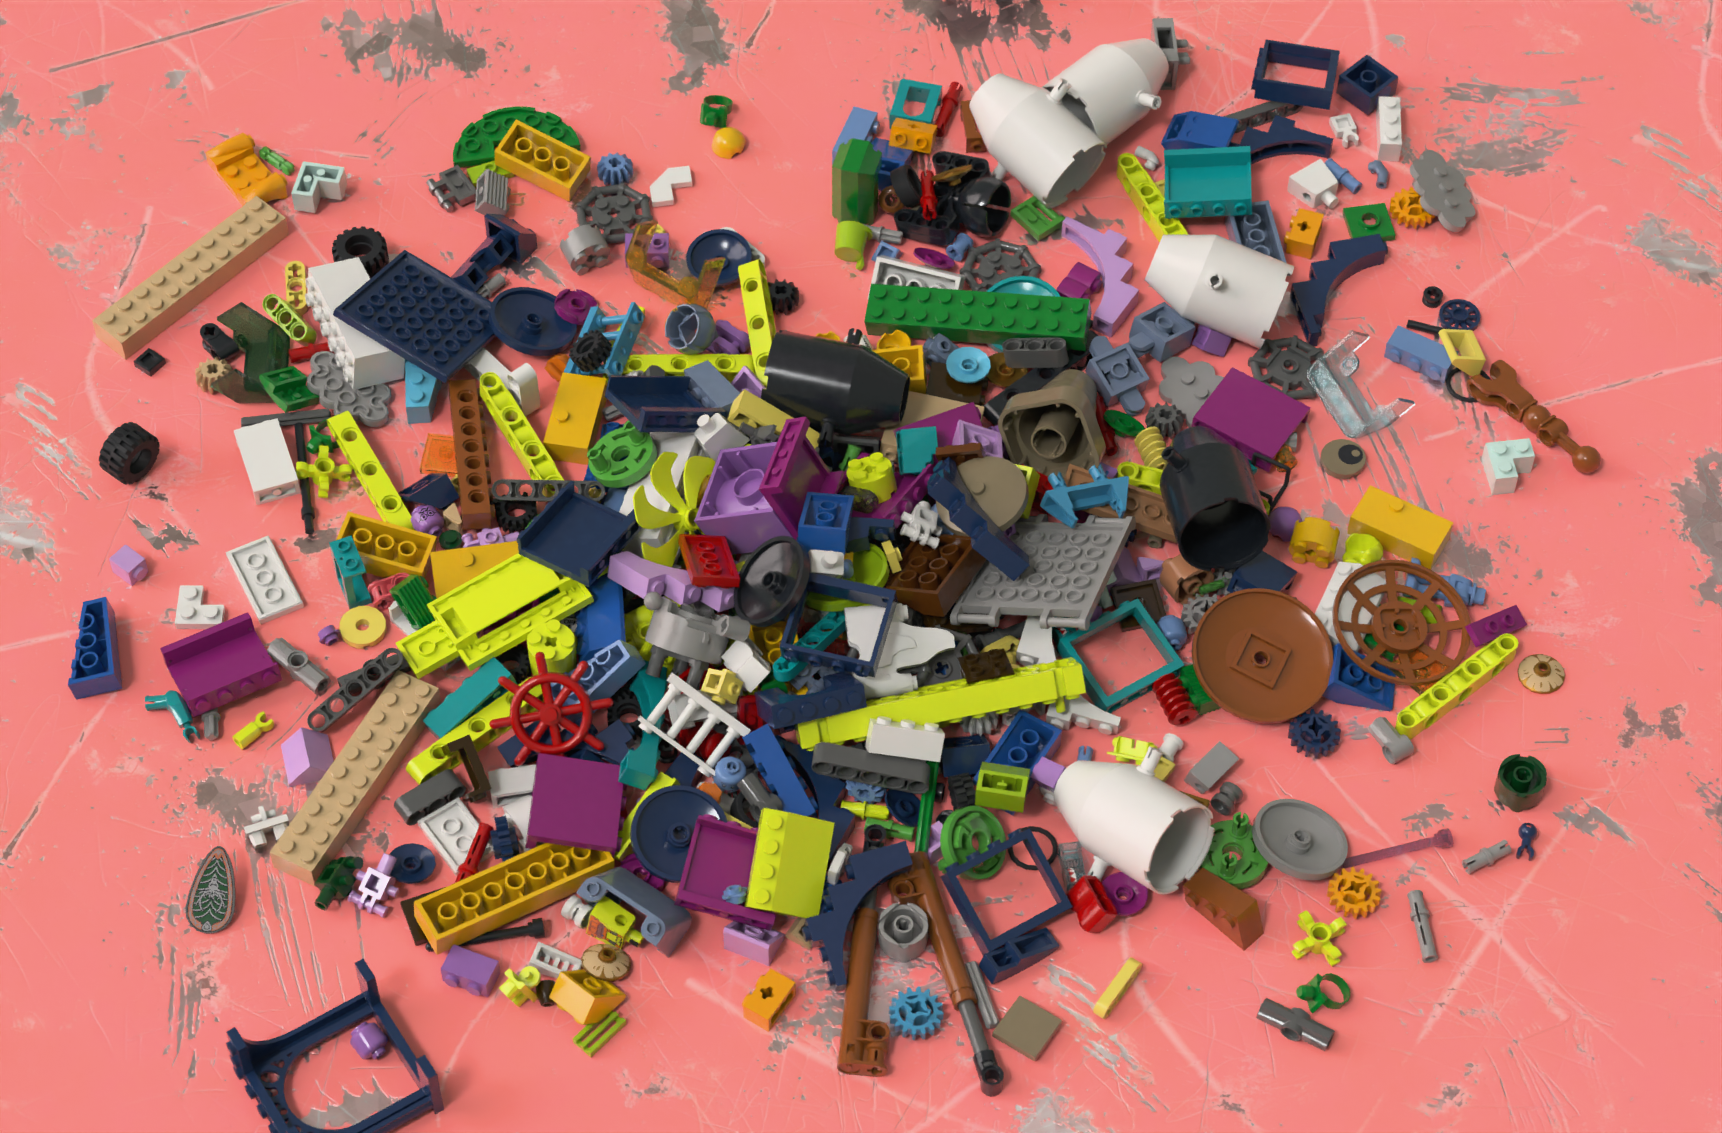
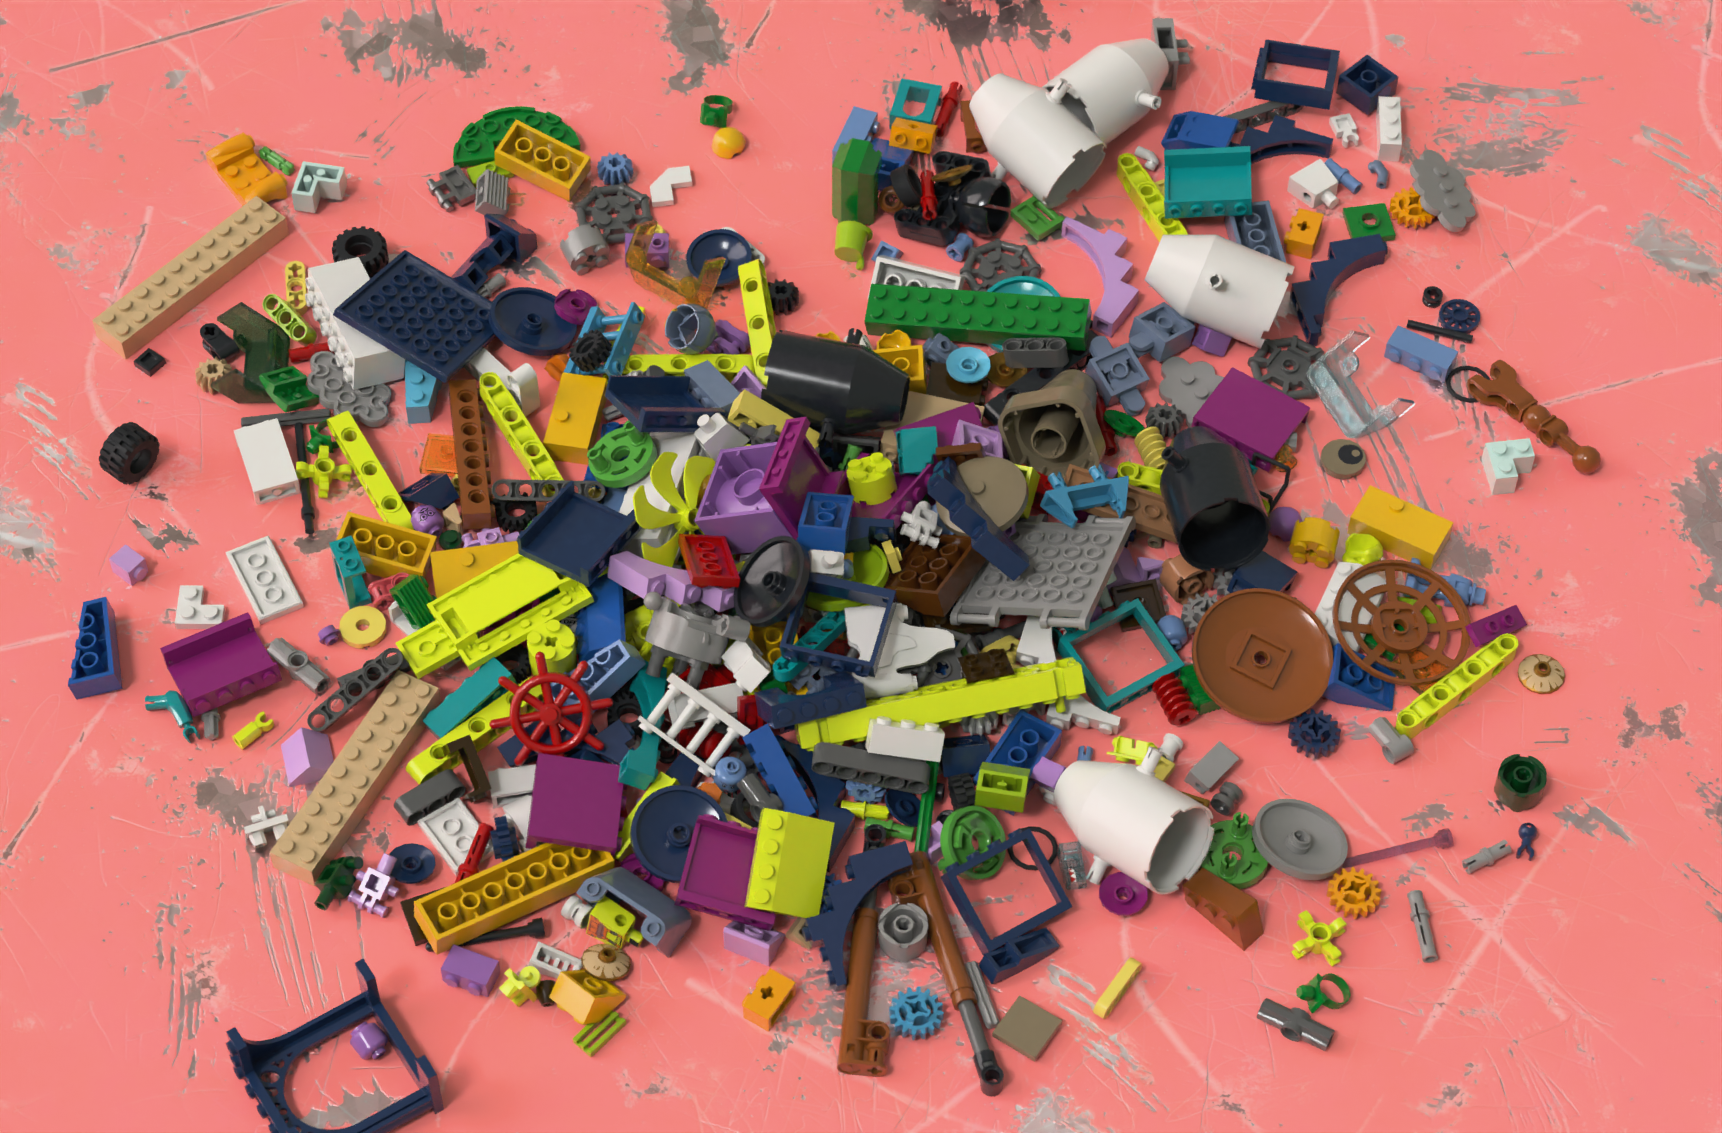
shield [185,846,236,934] -> none
light yellow brick [701,668,744,706] -> none
medium blue plate [722,885,748,904] -> none
white tile [827,843,853,885] -> none
clear smoke beam [837,486,879,513] -> none
light grey axle [864,224,903,244] -> none
magenta dish [913,248,955,269] -> none
magenta brick [1056,262,1102,299] -> none
red brick [1066,875,1118,933] -> none
bright green piece [1193,578,1230,596] -> none
light yellow tile [1438,329,1486,376] -> none

